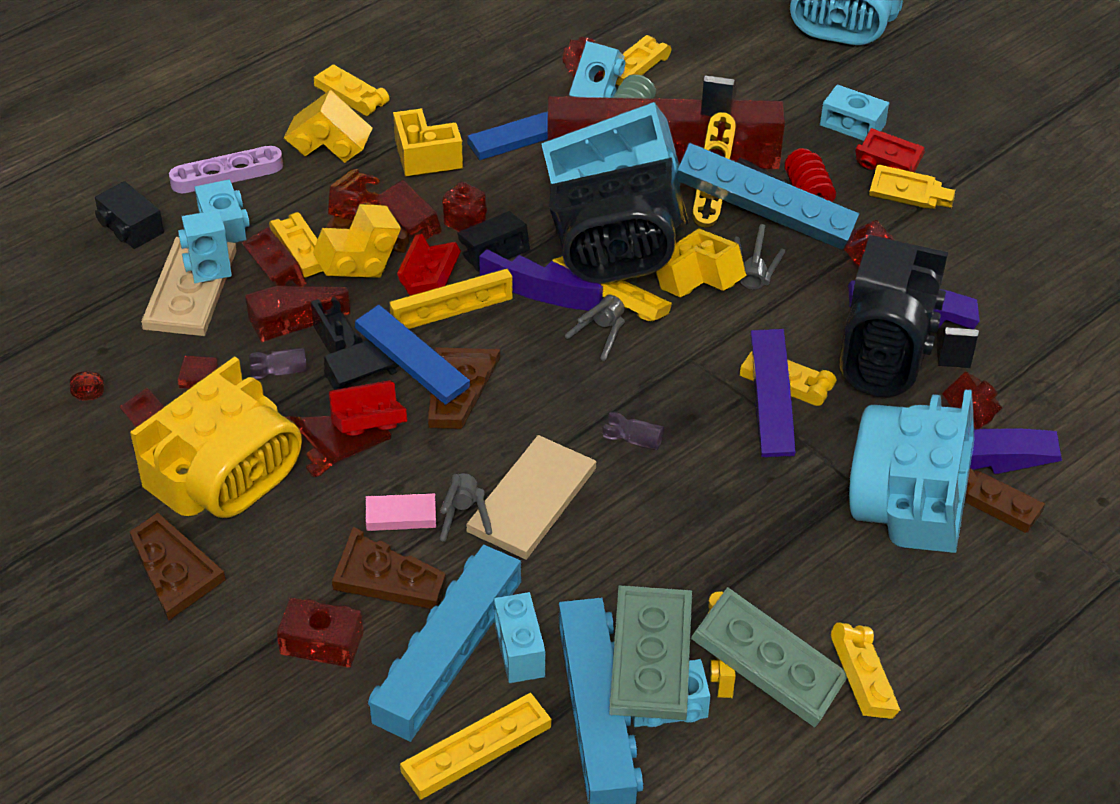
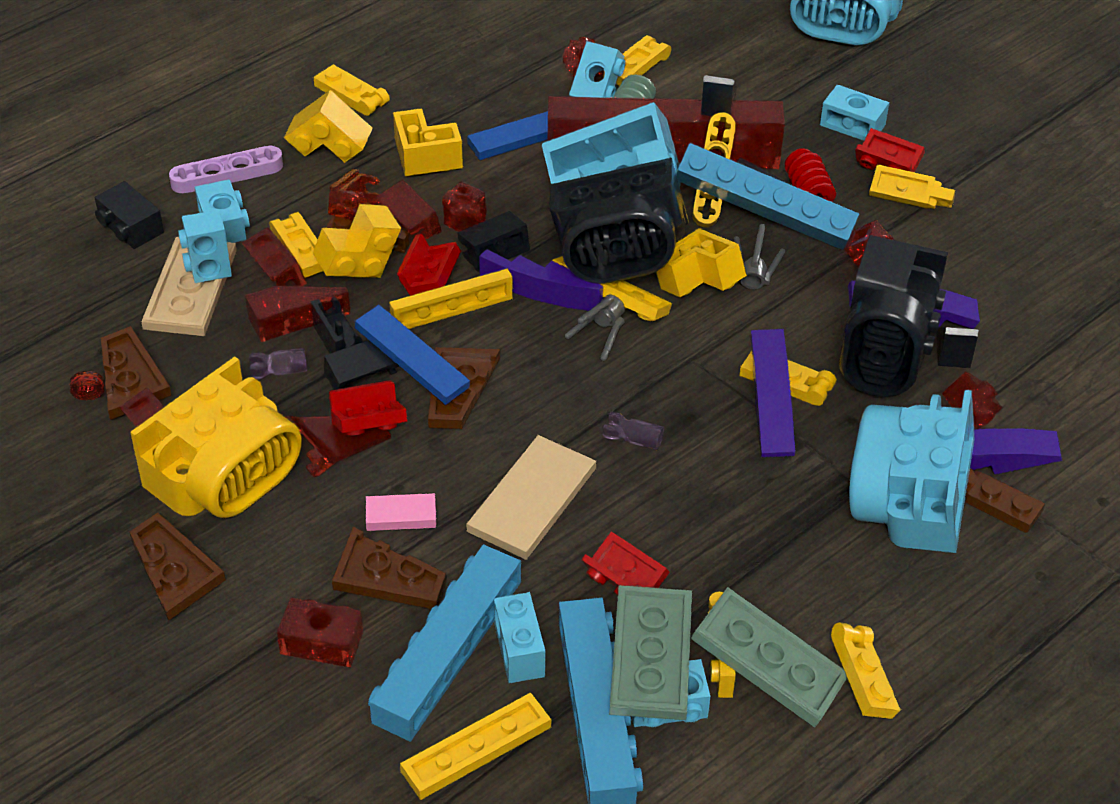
clear red tile [178,356,218,389] -> none
dark grey plant [440,473,492,542] -> none
none -> reddish brown wing [101,326,171,420]
none -> red bracket [581,531,670,596]

